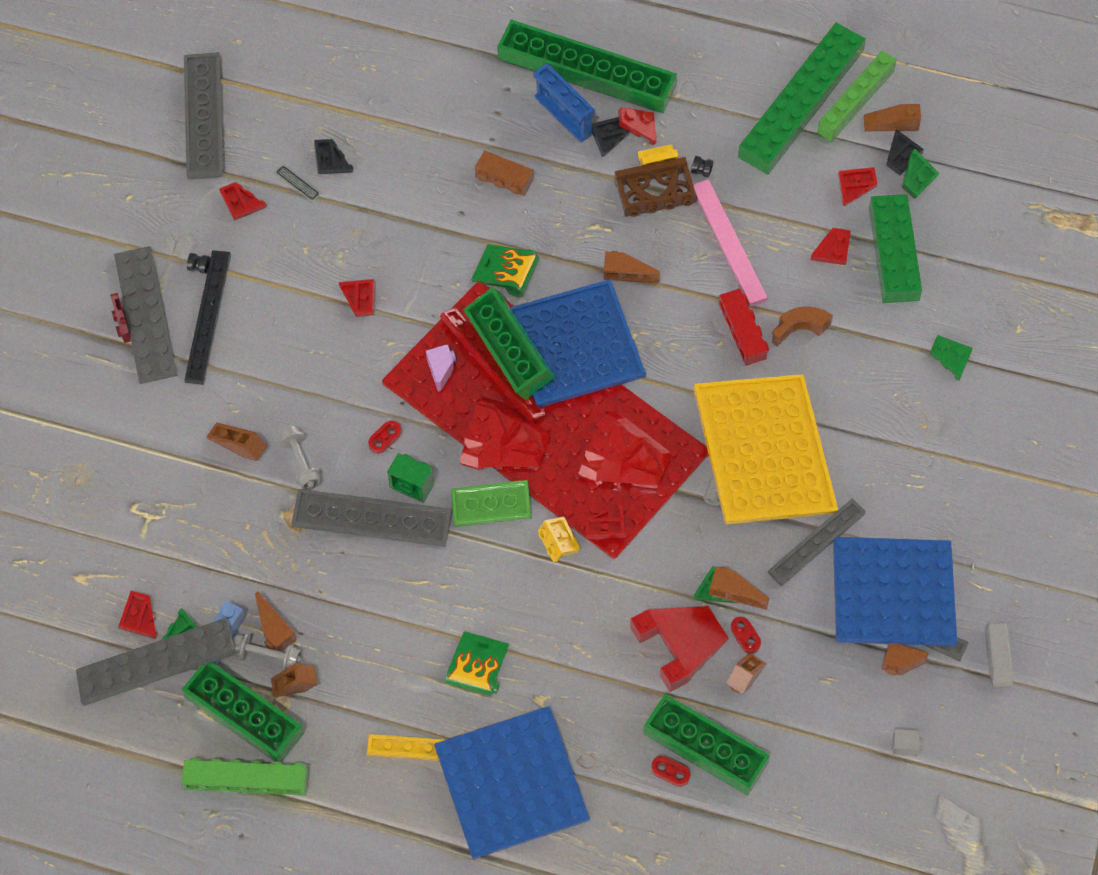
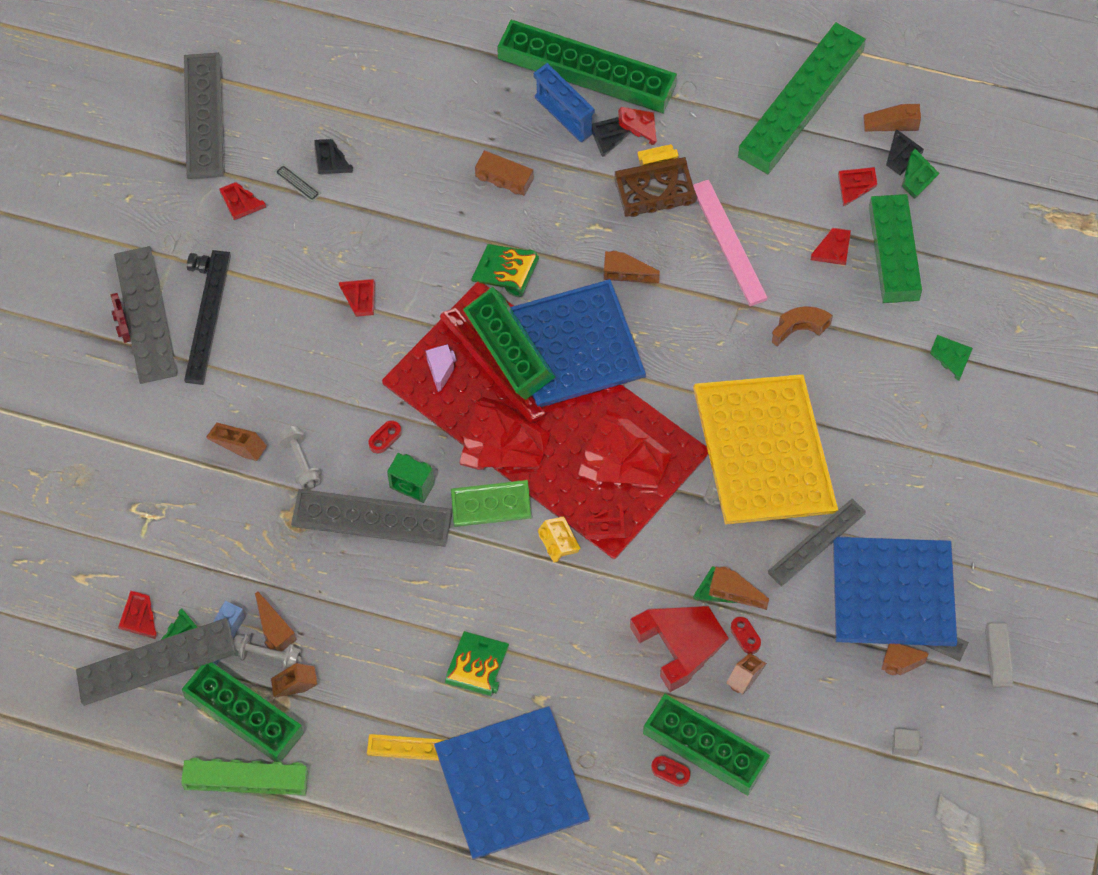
black wheel [691,156,714,178] -> none
red brick [719,288,769,366] -> none
bright green brick [817,51,897,142] -> none

